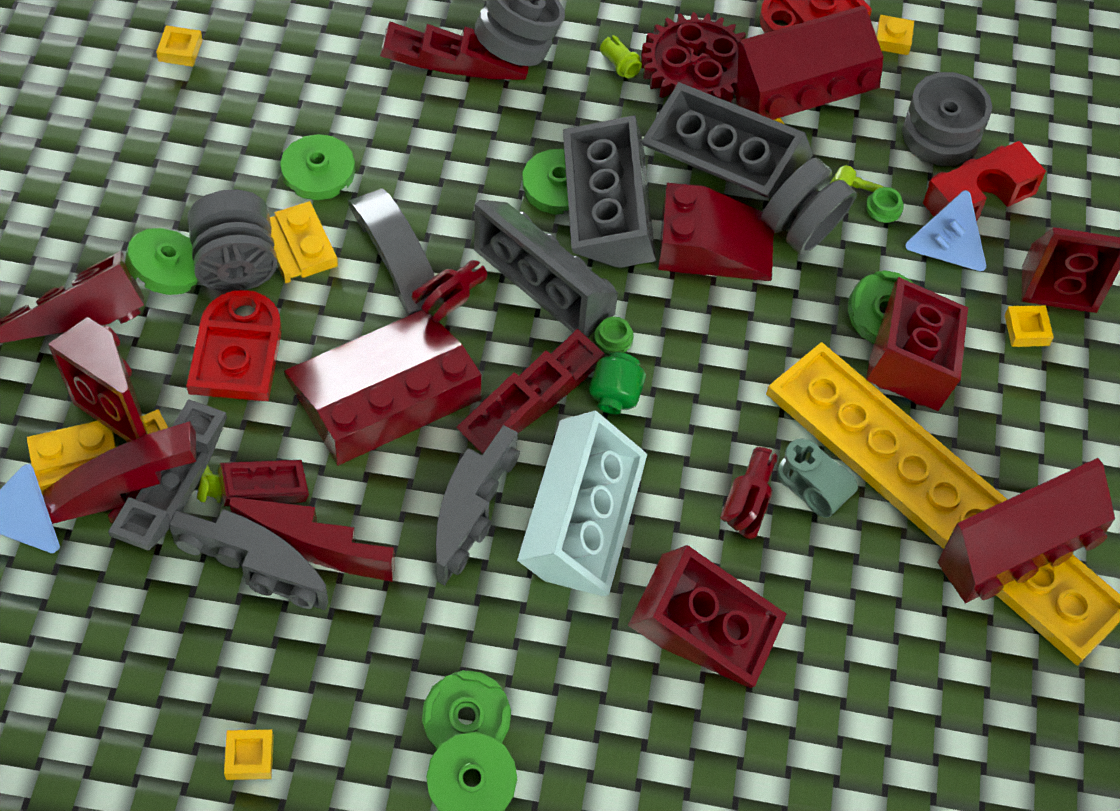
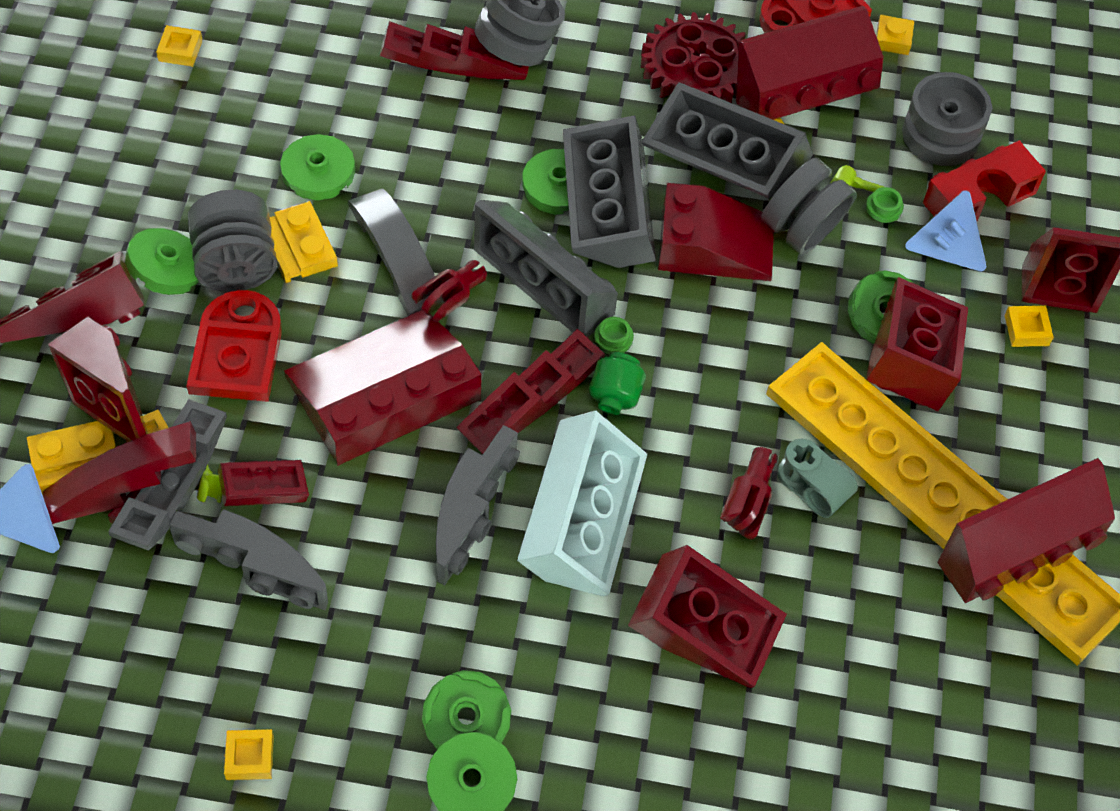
dark red slope [229,497,395,582] -> none
lime pin [600,35,642,78] -> none

